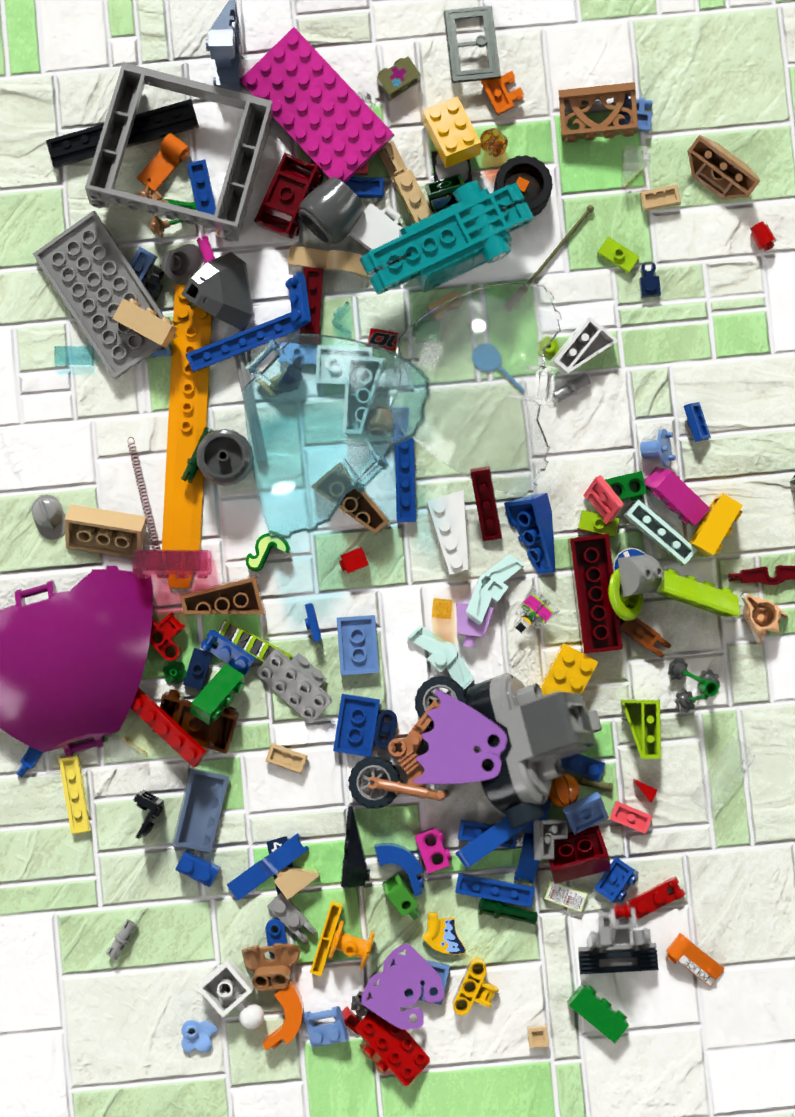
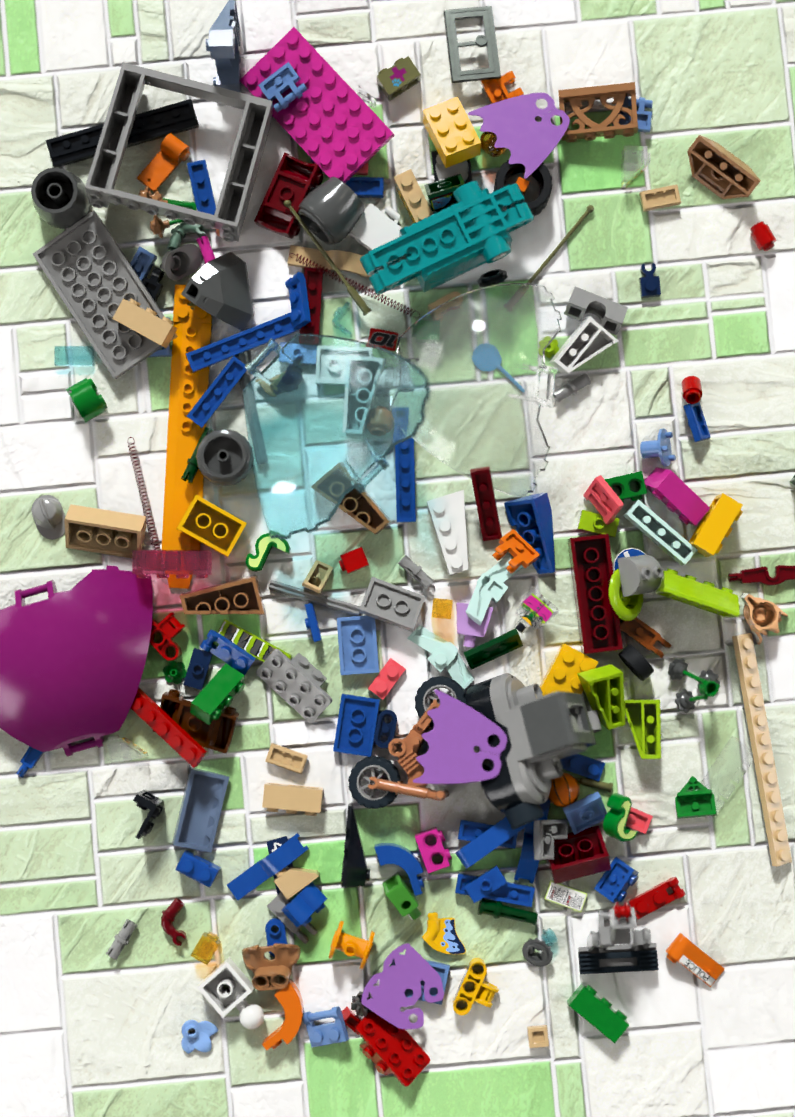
light yellow tile [59,755,92,835] -> none
yellow piece [310,900,344,976] -> none
tan hinge [378,141,407,183] -> none
lime plate [597,237,640,274] -> none
red piece [633,779,657,803] -> none
none -> dark grey piece [31,167,90,229]
none -> green brick [66,378,108,423]
none -> dark red piece [161,898,187,946]
none -> sand green piece [167,223,209,250]
none -> yellow brick [177,495,247,557]
none -> blue plate [187,356,249,428]
none -> clear yellow brick [190,932,221,965]
none -> medium blue plate [258,62,308,113]
none -> tan brick [262,782,323,816]
none -> light grey axle [269,580,360,616]
none -> blue brick [281,882,327,927]
none -> olive piece [284,200,372,316]
none -> piece [289,253,420,318]
none -> tan slope [302,560,333,594]
none -> light grey plate [359,577,426,632]
none -> coral plate [368,658,406,700]
none -> light grey pin [398,555,434,589]
none -> dark green plate [464,629,523,670]
none -> blue plate [464,865,507,903]
none -> medium lavender piece [468,92,570,179]
none -> black gear [477,269,508,288]
none -> orange plate [492,529,540,574]
none -> dark grey gear [522,938,553,967]
none -> clear light blue plate [541,928,558,947]
none -> light grey arch [564,286,628,335]
none -> lime wedge [577,664,626,730]
none -> green animal [603,793,638,842]
none -> black tyre [618,644,654,681]
none -> green slope [675,776,717,819]
none -> red brick [681,376,702,404]
none -> tan plate [732,633,792,867]

